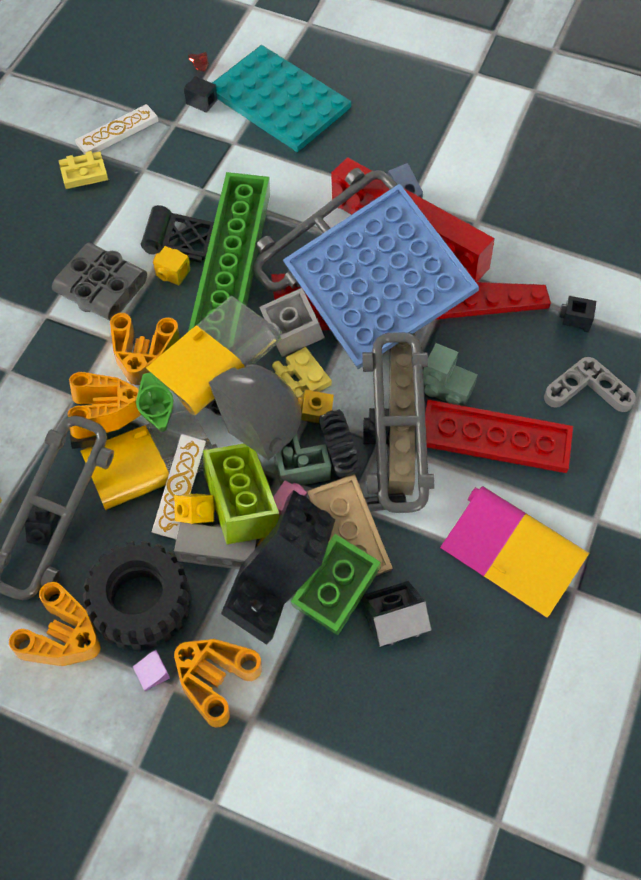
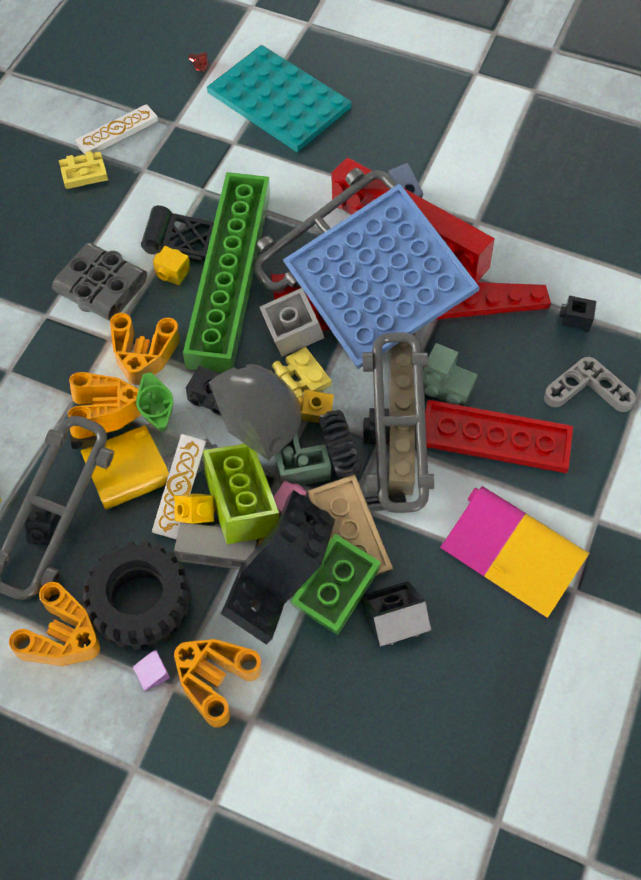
door [146,295,282,416] -> none
black brick [184,76,217,113] -> none

